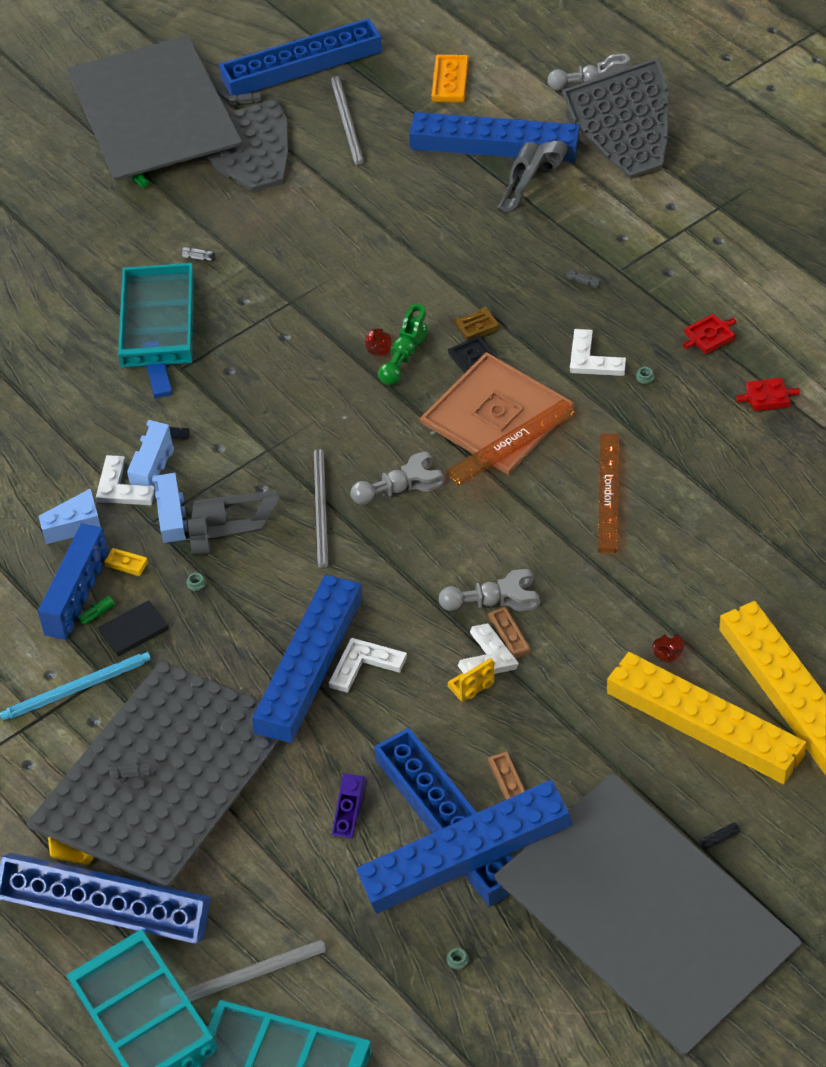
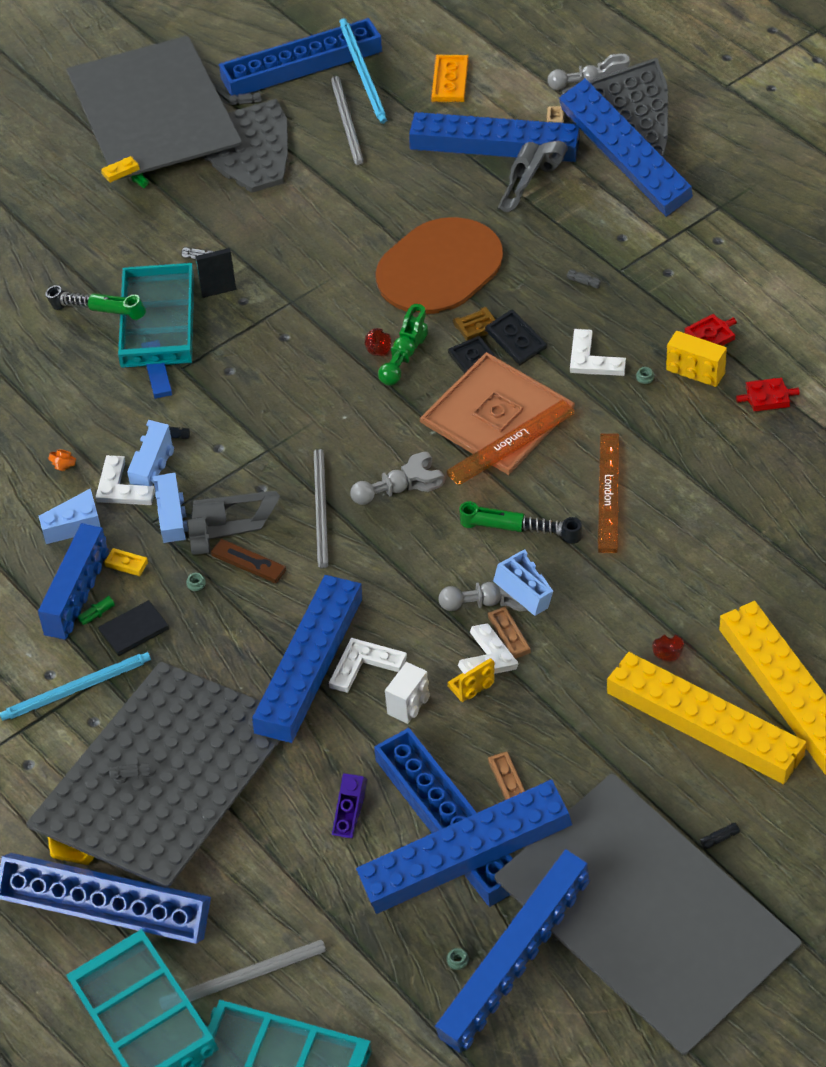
none -> green piece [45,285,146,320]
none -> orange plate [48,449,76,471]
none -> yellow plate [101,156,140,183]
none -> black tile [195,248,237,298]
none -> reddish brown tile [211,539,286,584]
none -> medium azure piece [340,18,387,123]
none -> dark orange tile [376,217,503,314]
none -> white brick [385,662,430,724]
none -> blue brick [435,849,590,1054]
none -> piece [459,501,582,544]
none -> black tile [485,309,548,366]
none -> light blue wedge [493,549,553,616]
none -> tan slope [547,106,564,123]
none -> blue brick [559,79,693,217]
none -> yellow brick [666,331,727,387]

